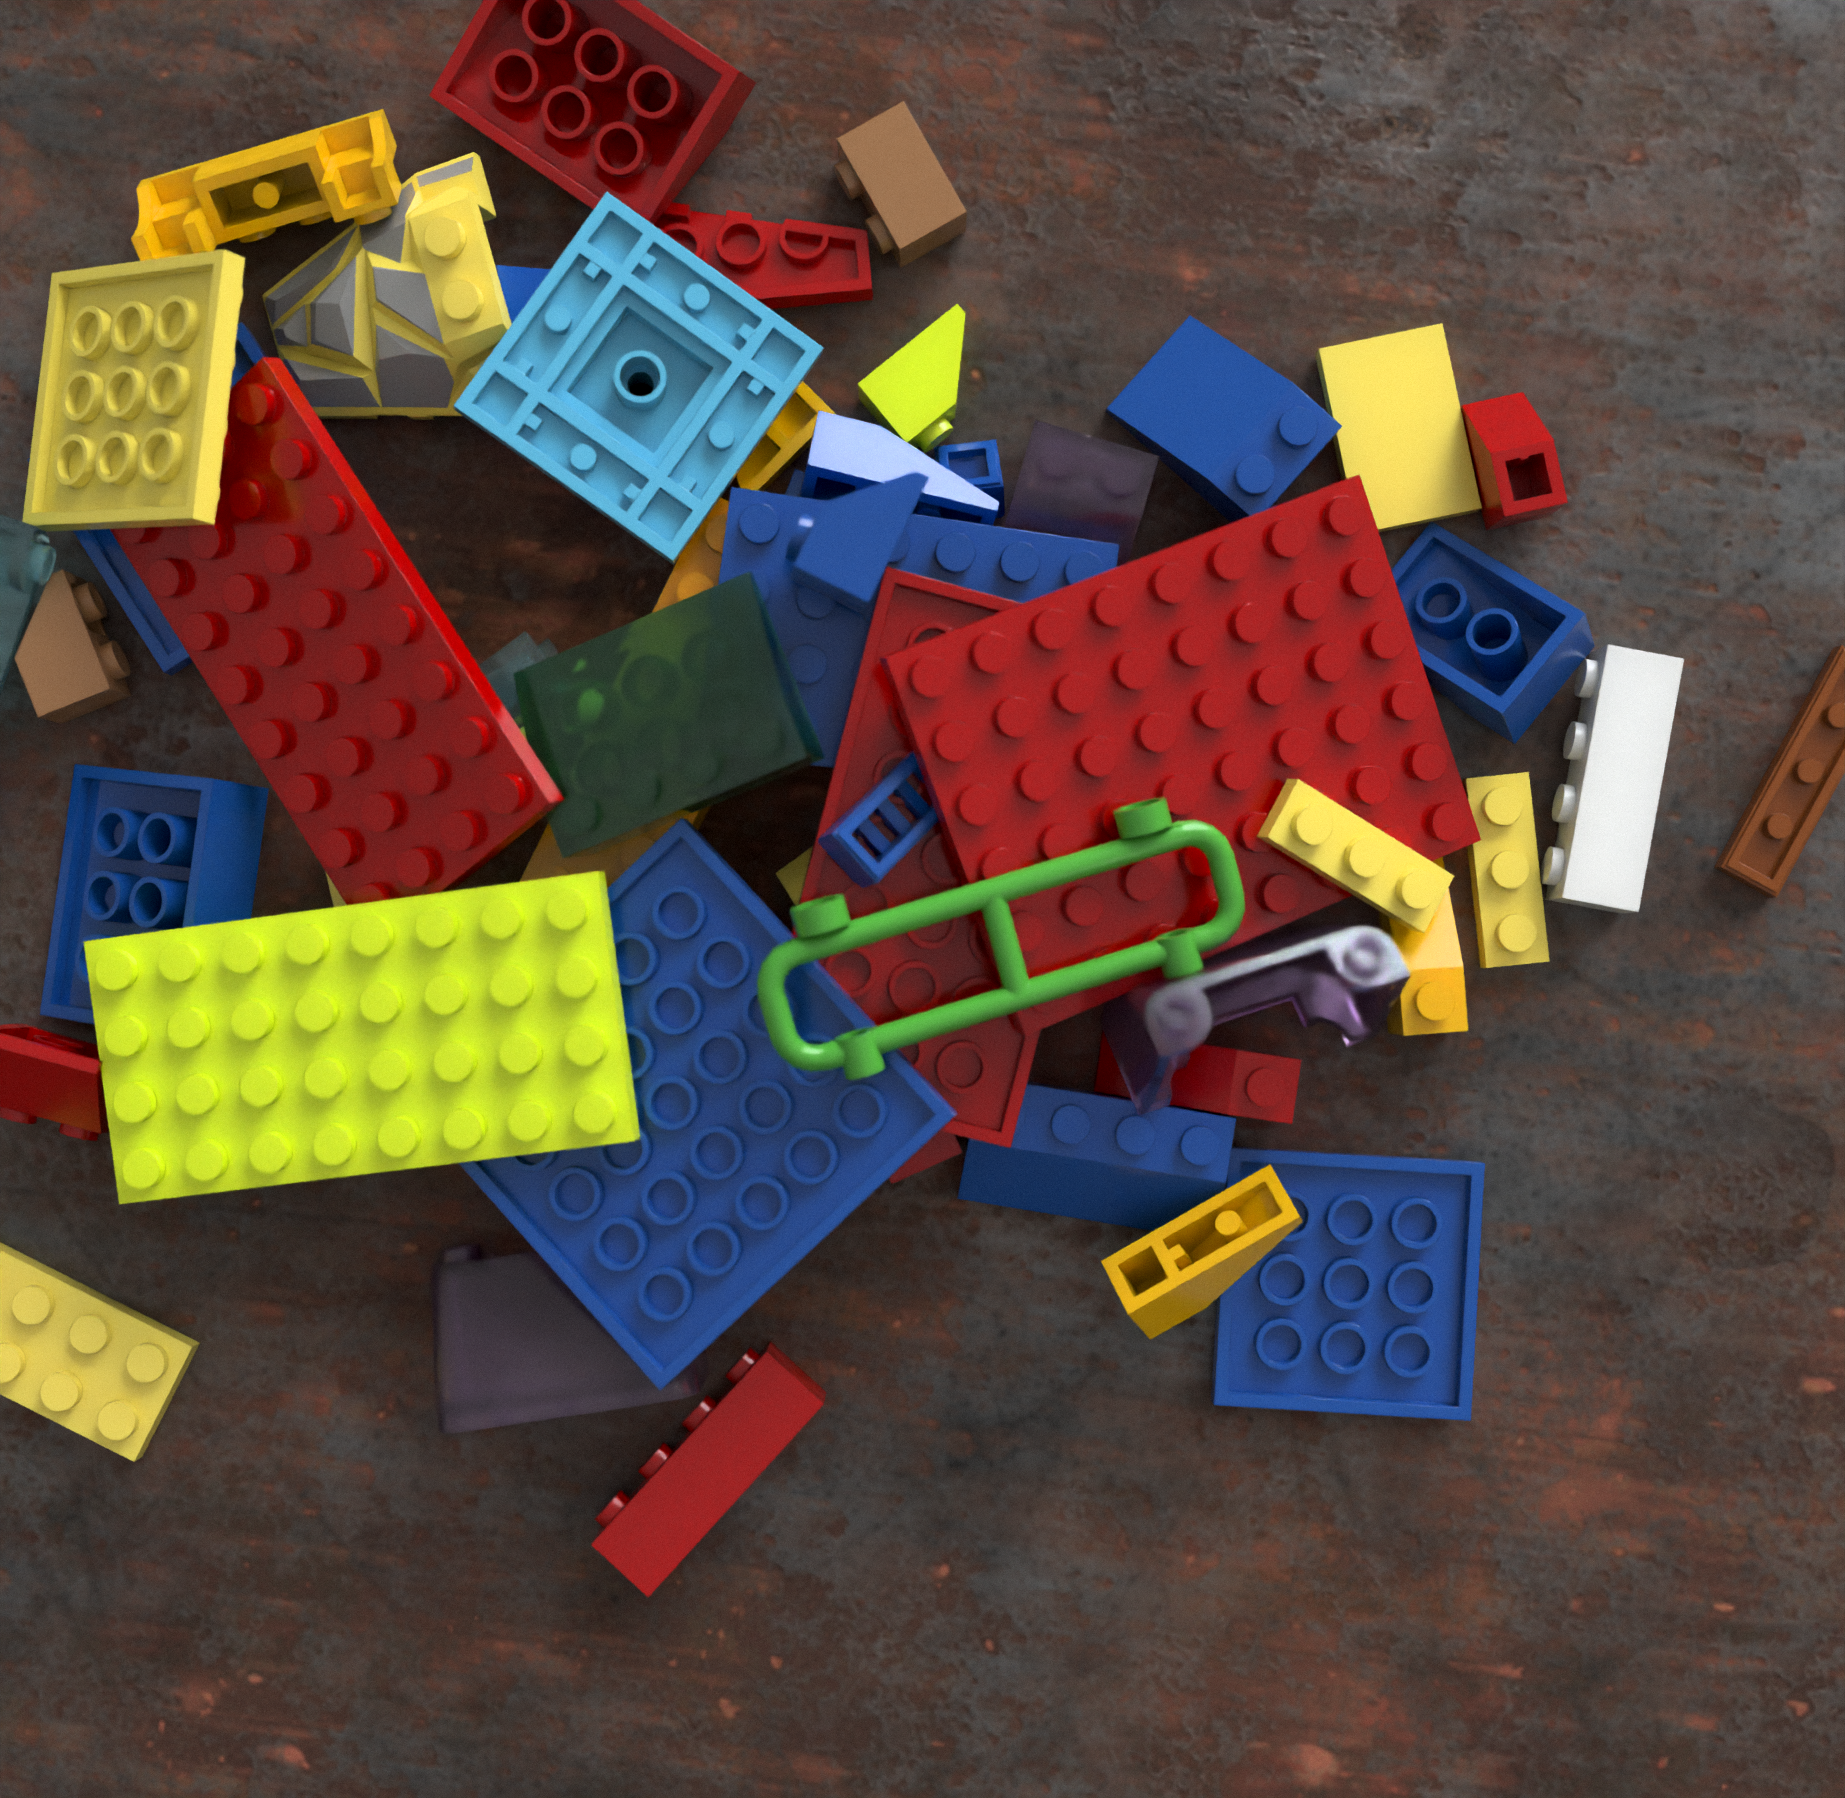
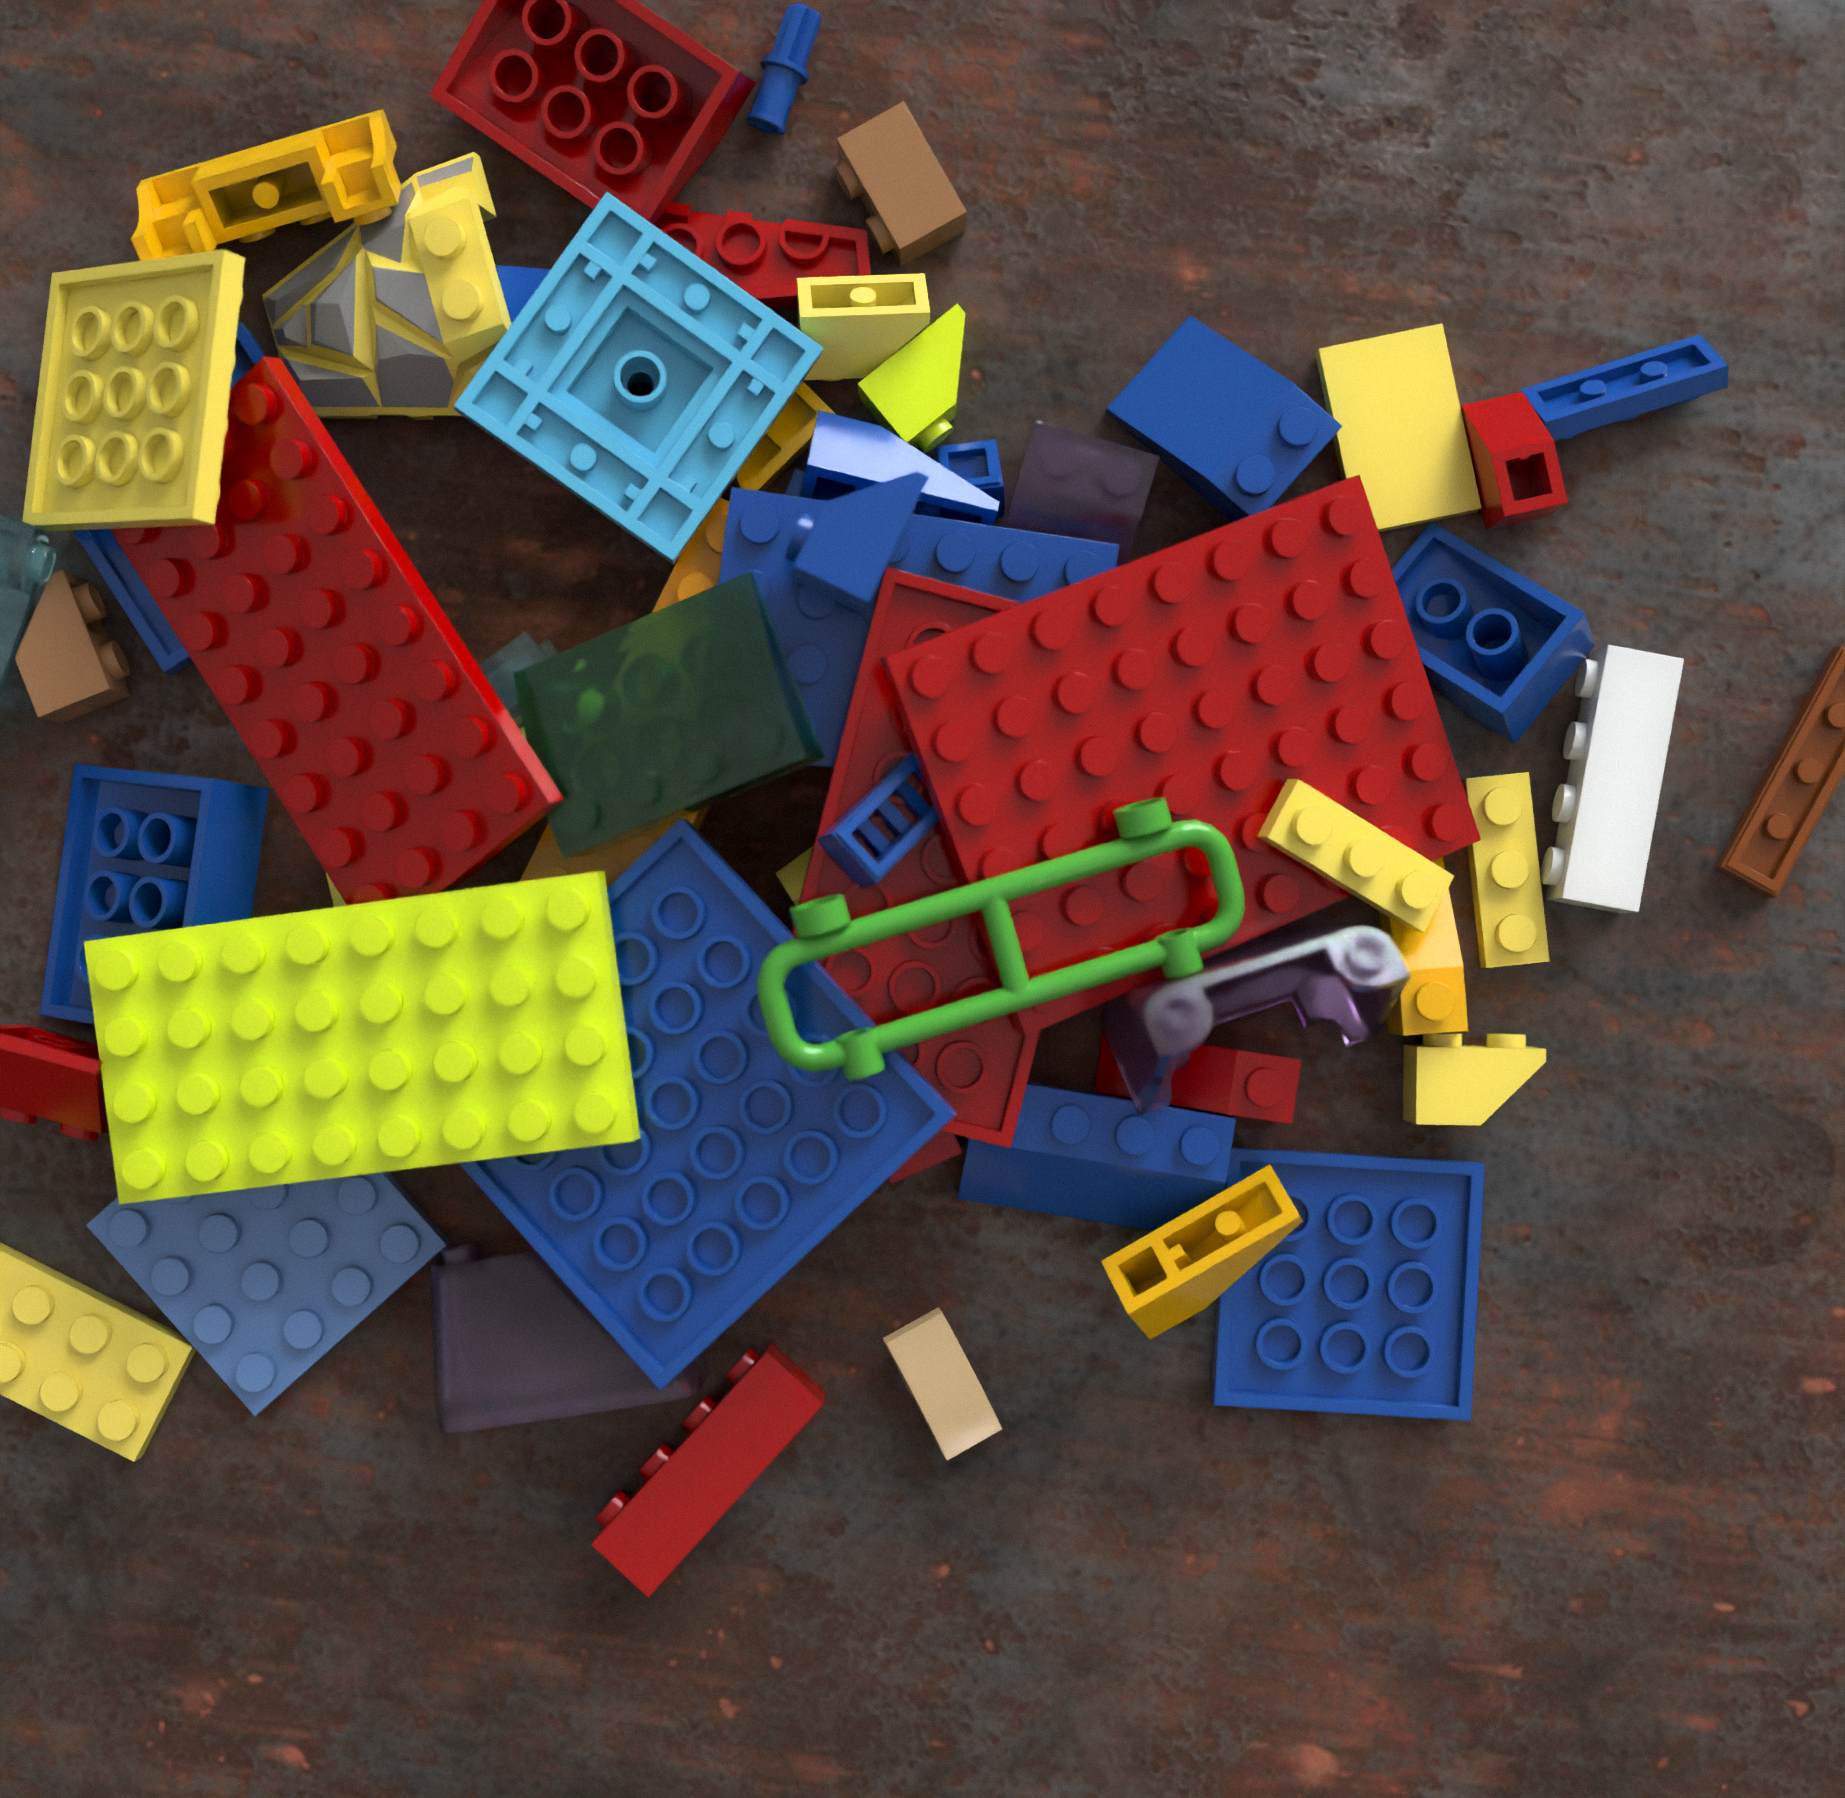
none -> medium blue plate [86,1171,451,1416]
none -> blue axle [746,3,822,136]
none -> light yellow slope [797,273,930,382]
none -> tan slope [882,1307,1002,1461]
none -> light yellow slope [1403,1033,1546,1126]
none -> blue plate [1520,334,1729,441]

